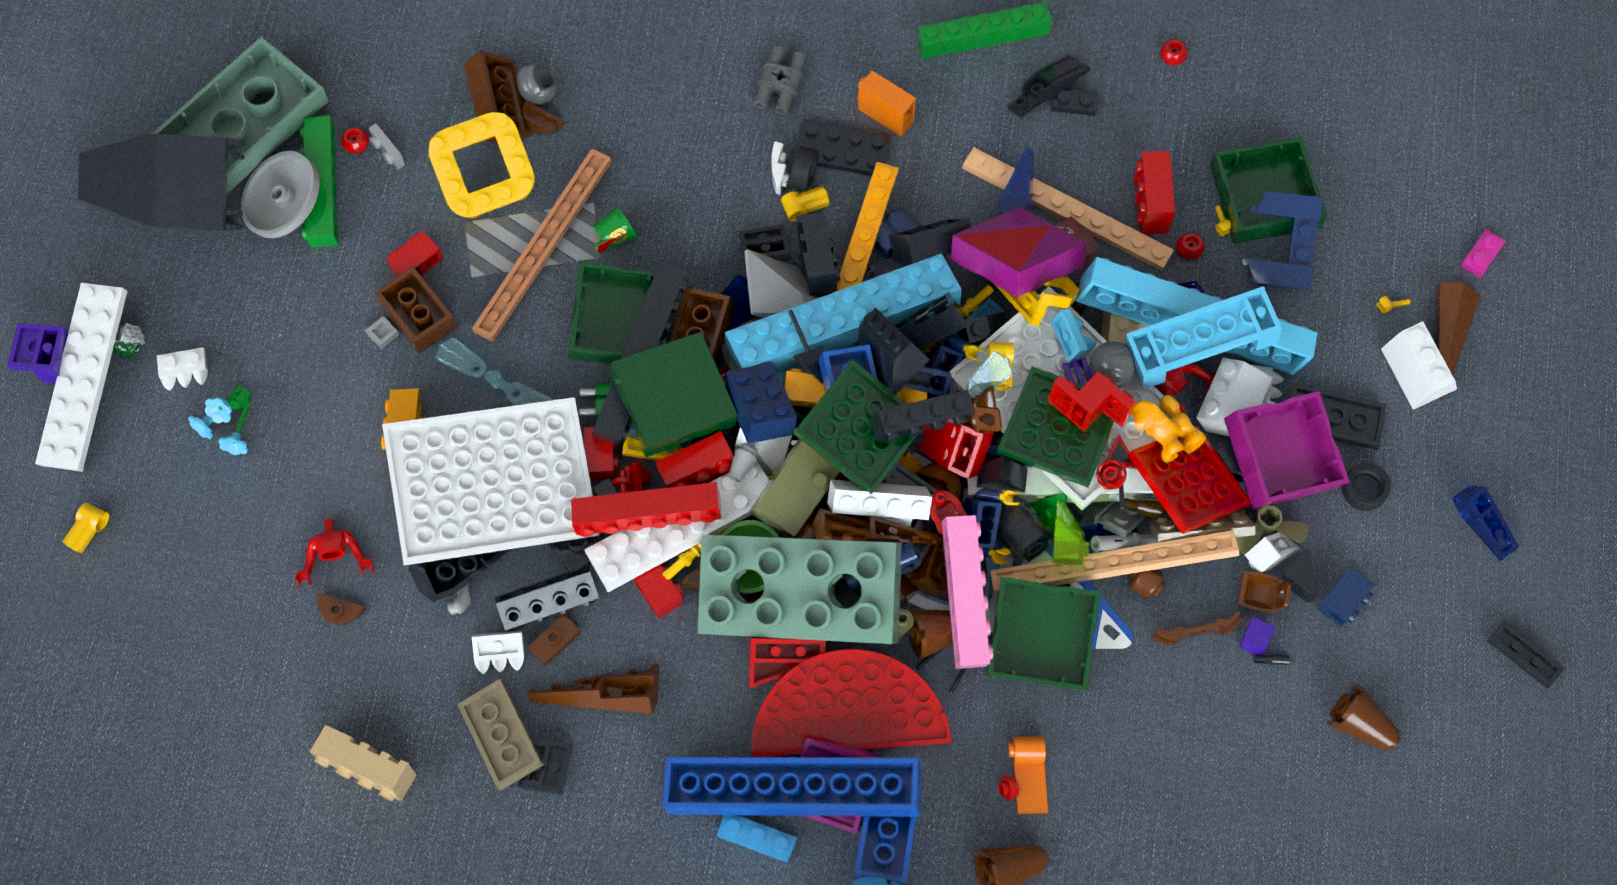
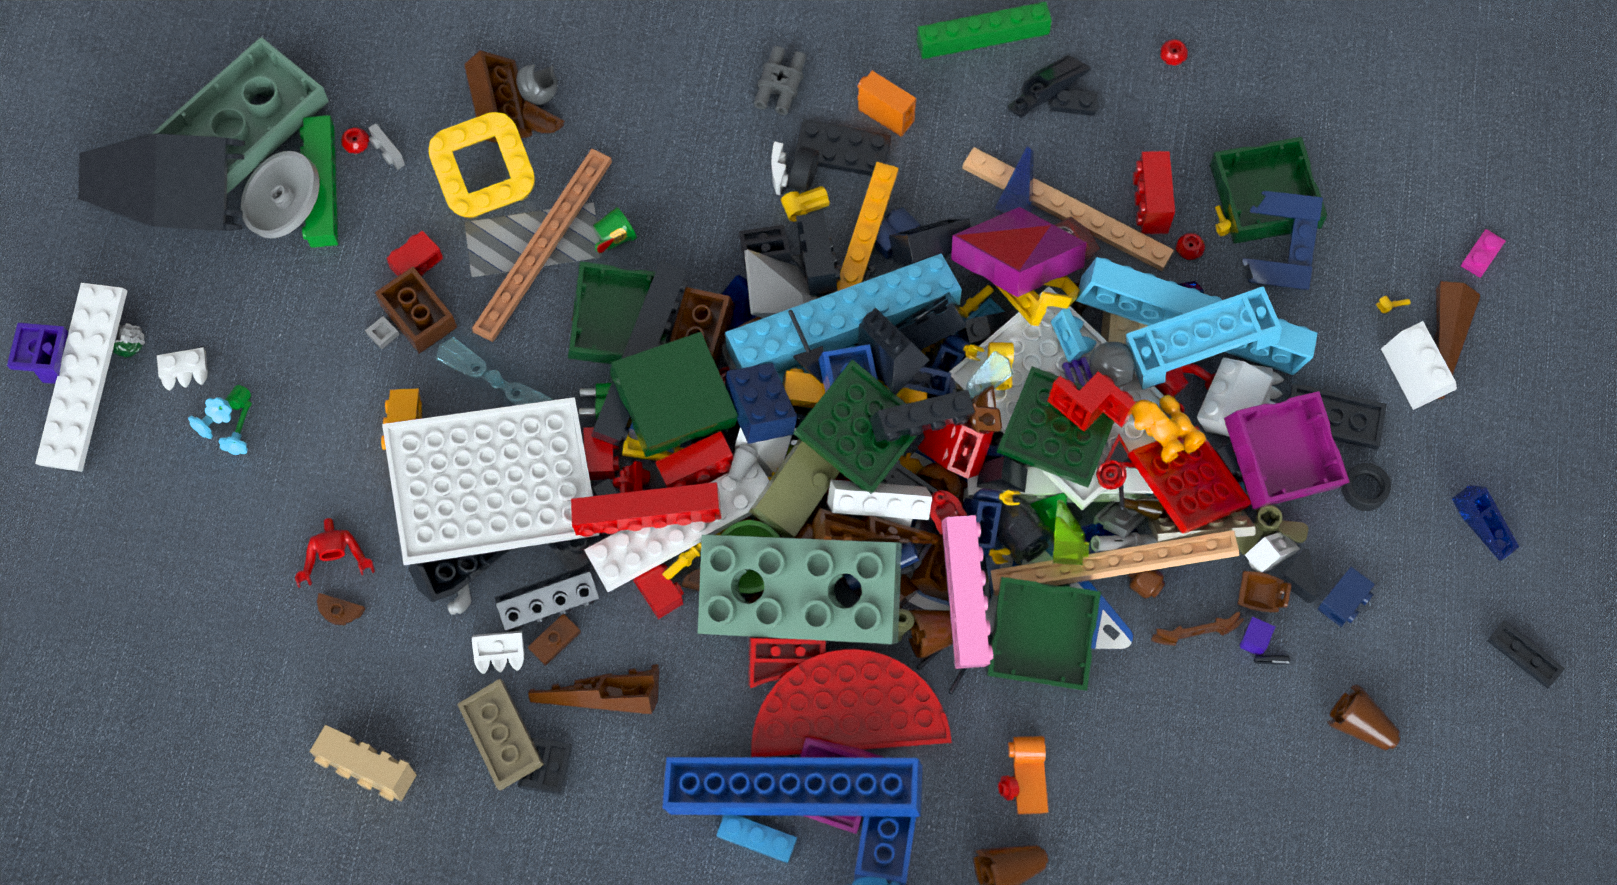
yellow piece [62,502,109,553] -> none

